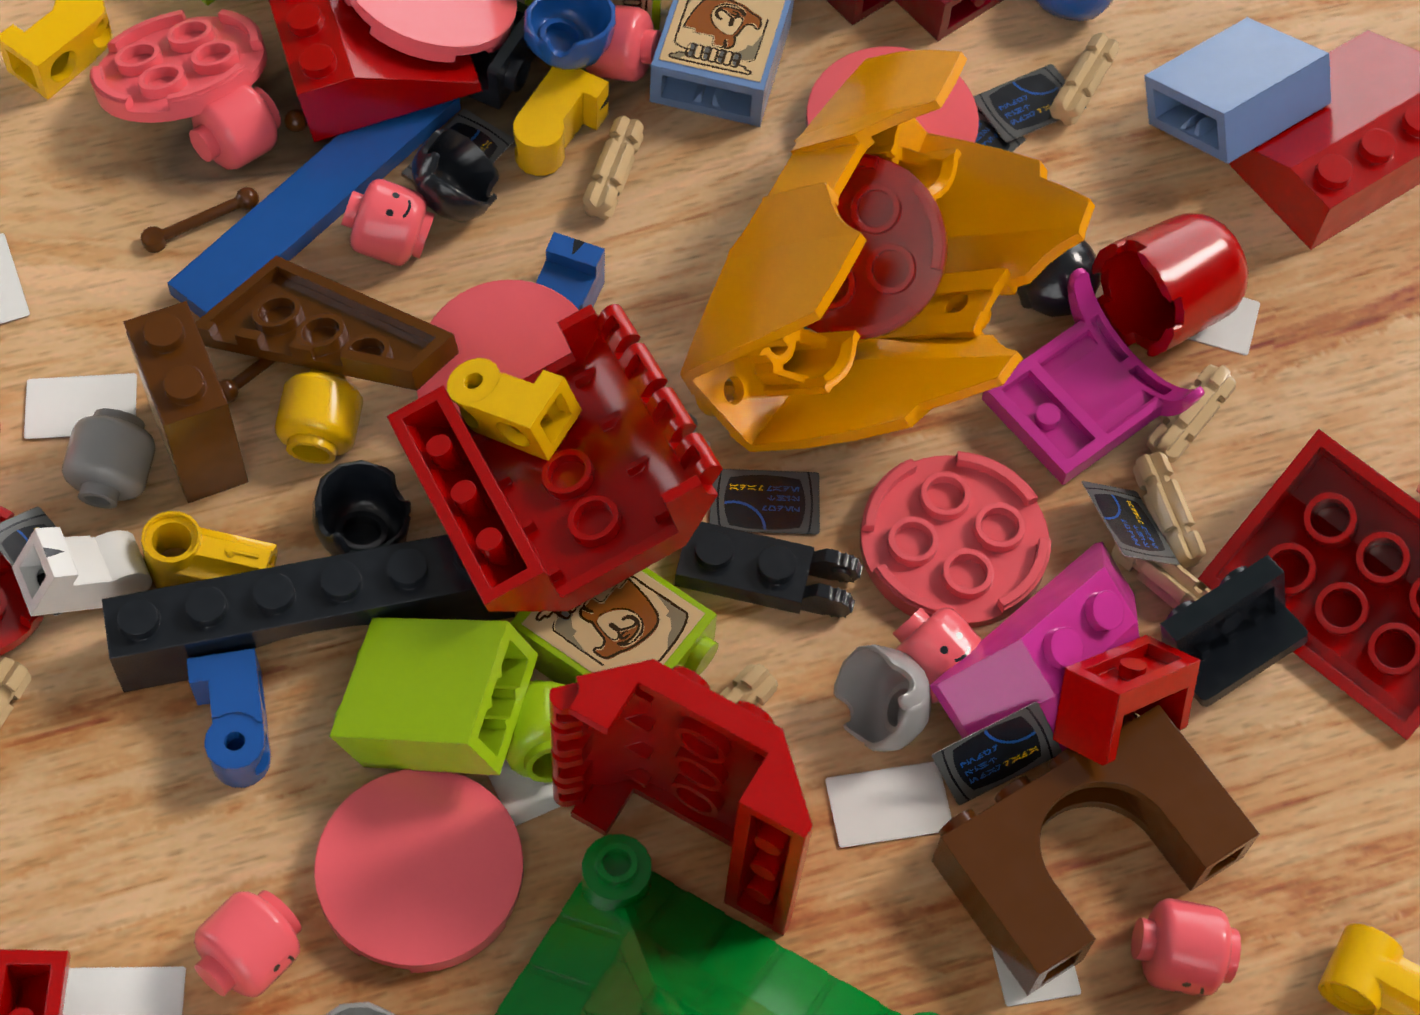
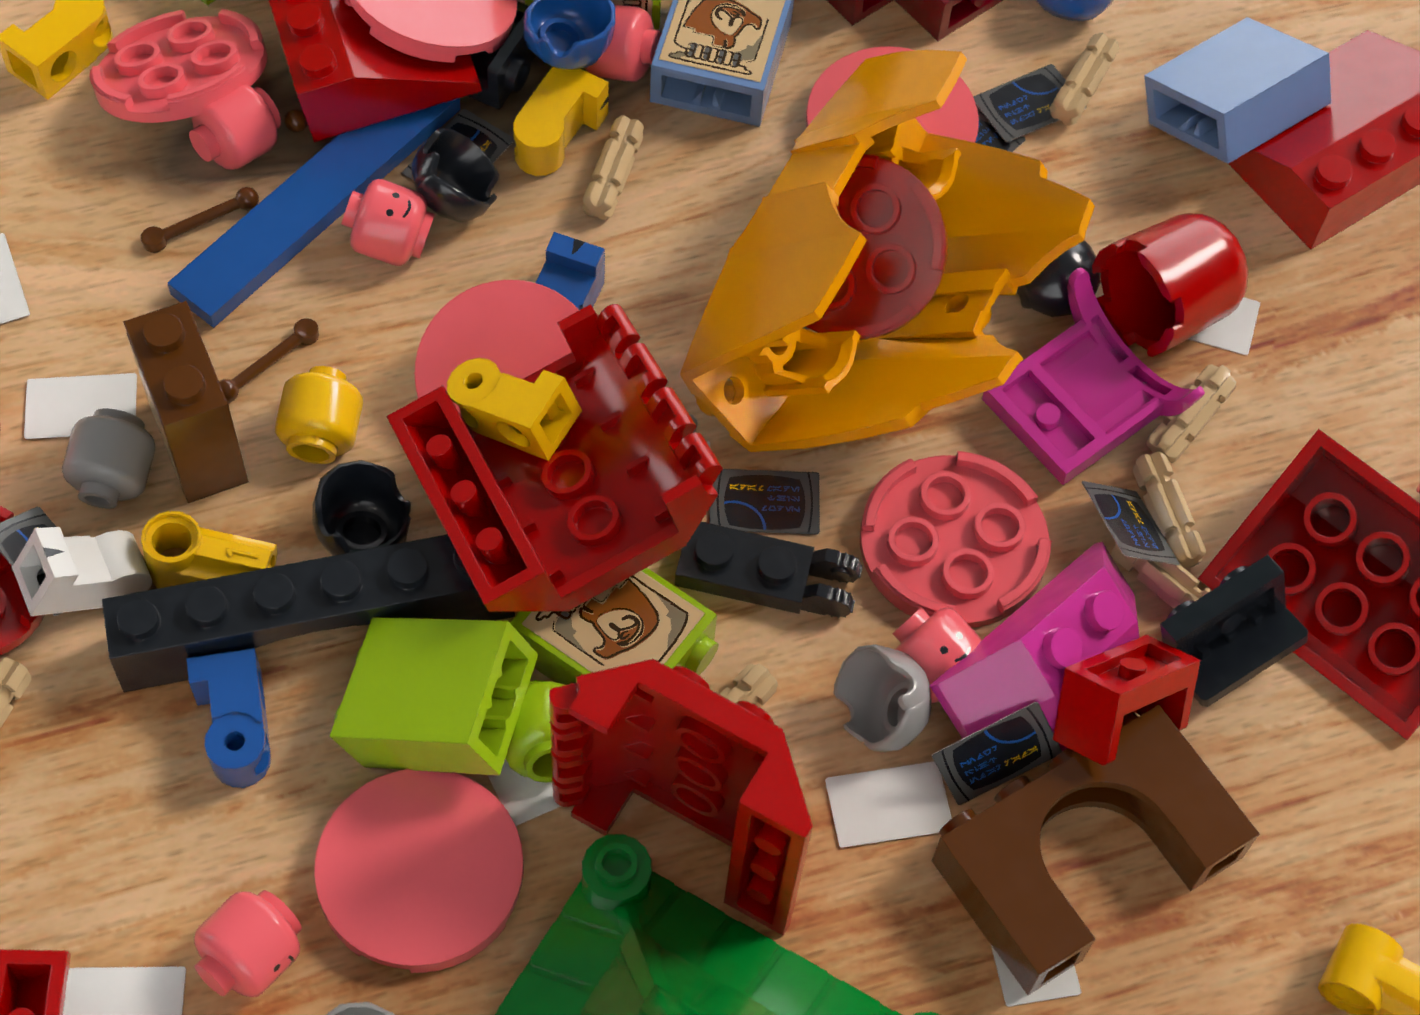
reddish brown wing [195,256,459,391] -> none
coral head [1131,898,1241,997] -> none

